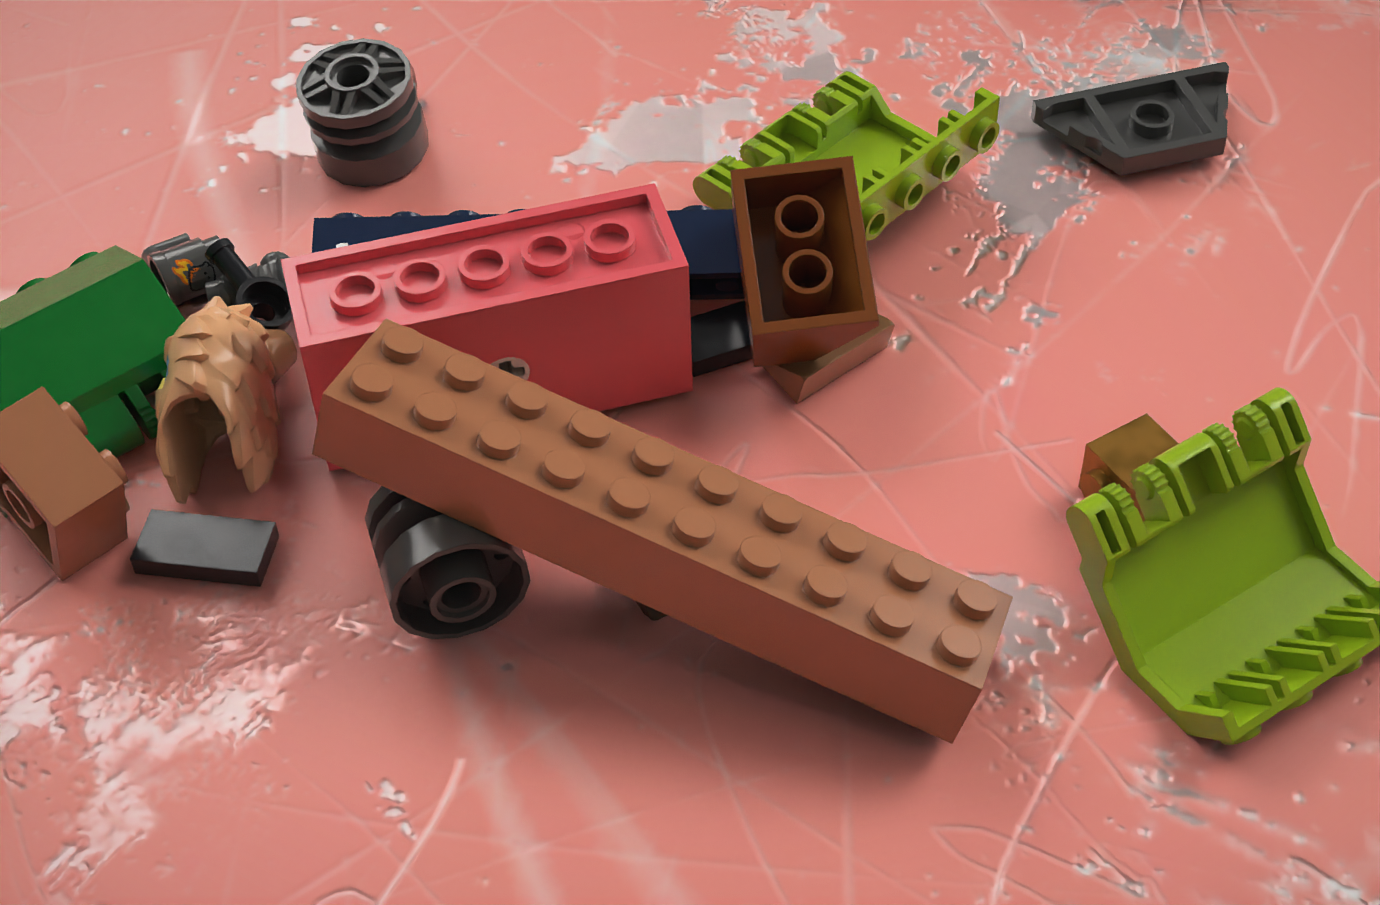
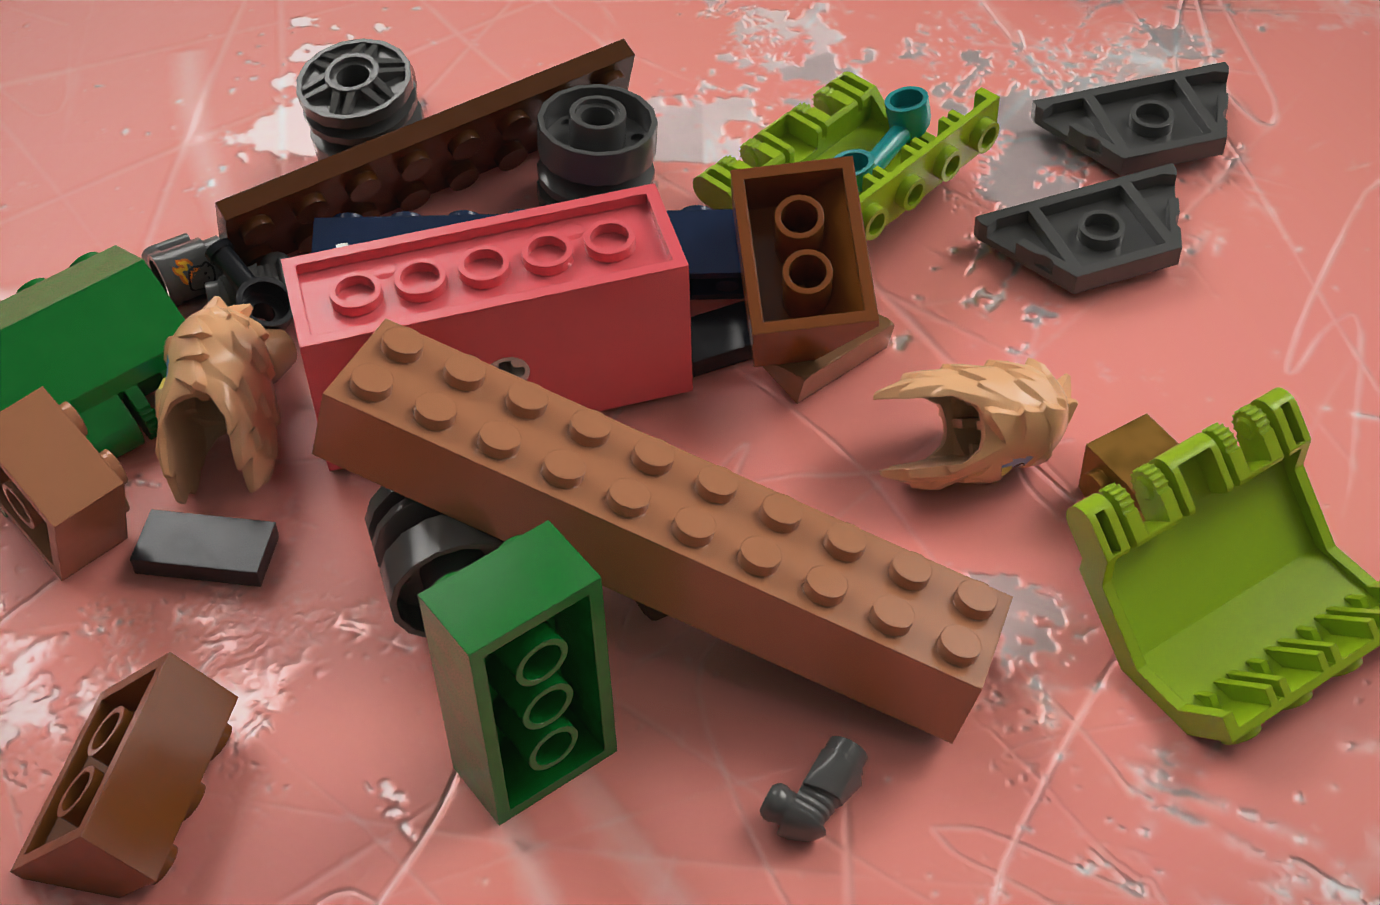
none -> dark orange slope [10,652,239,898]
none -> reddish brown plate [215,38,635,267]
none -> green brick [418,520,617,826]
none -> dark grey wheel [537,84,658,206]
none -> dark grey arm [760,736,868,842]
none -> teal bar [833,86,931,192]
none -> light nougat head [873,357,1079,490]
none -> dark grey wing [974,163,1182,294]

